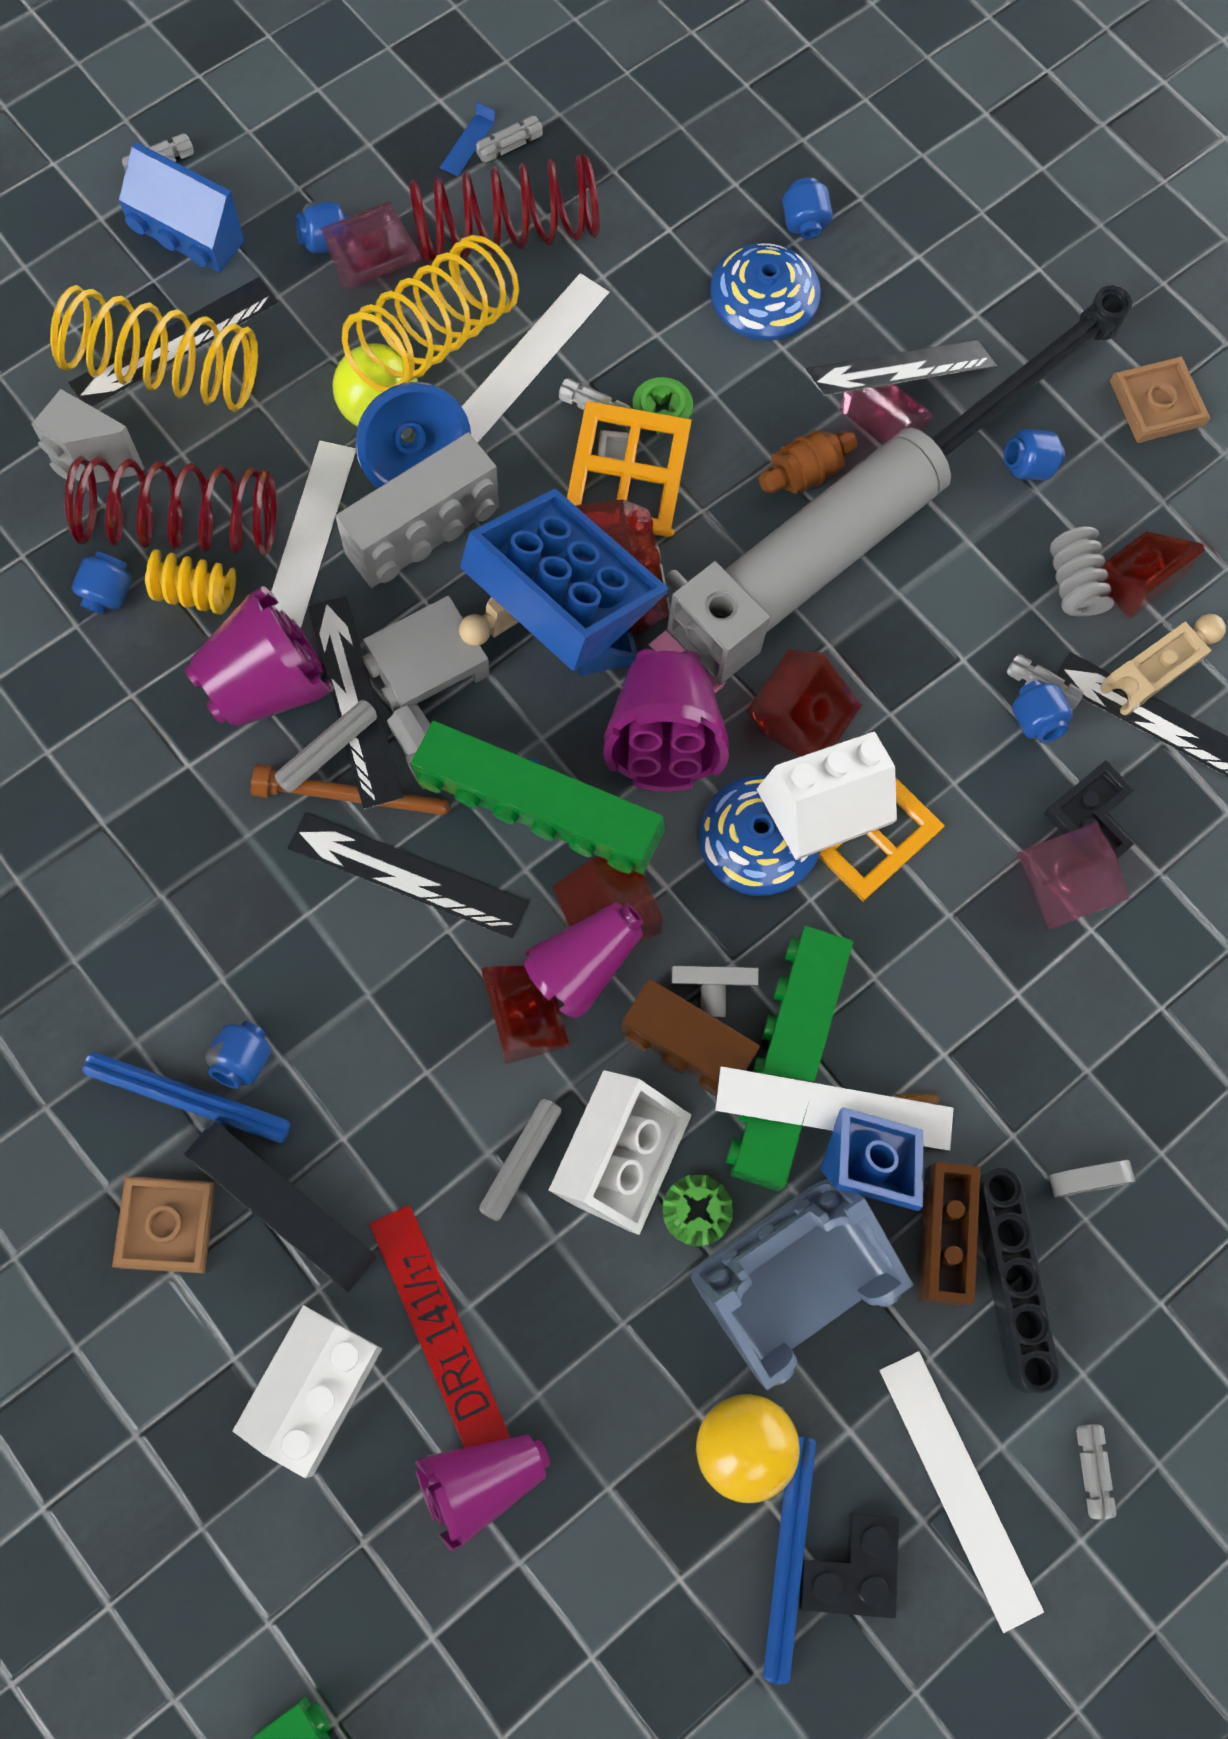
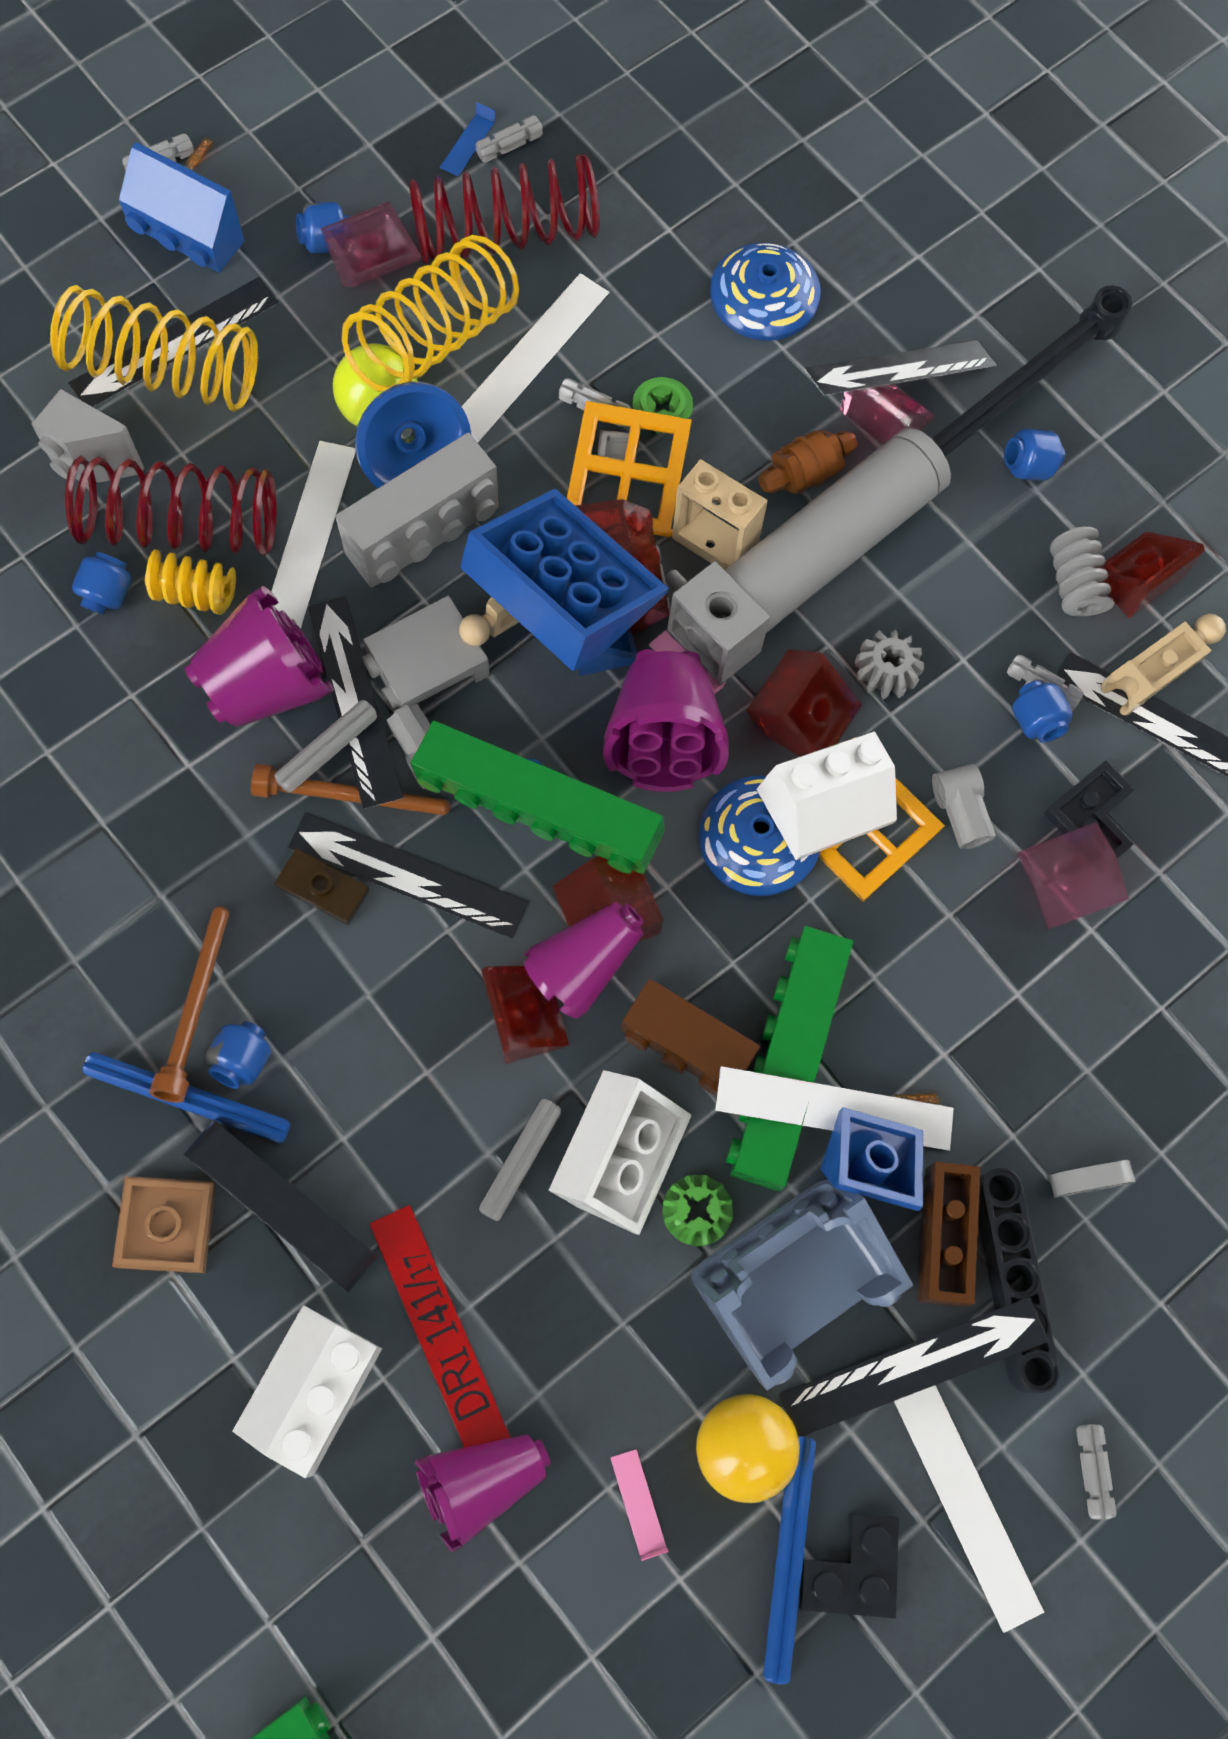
light grey tile [670,966,758,1017] -> none
blue head [782,178,833,239] -> none
medium nougat tile [1110,356,1211,443] -> none
none -> dark orange piece [149,906,229,1103]
none -> clear orange leg [185,138,214,170]
none -> dark brown plate [274,848,370,926]
none -> bright pink piece [611,1449,669,1561]
none -> tan window [672,459,768,570]
none -> black sticker [780,1297,1049,1436]
none -> light grey gear [855,629,924,699]
none -> light grey piece [932,764,996,850]

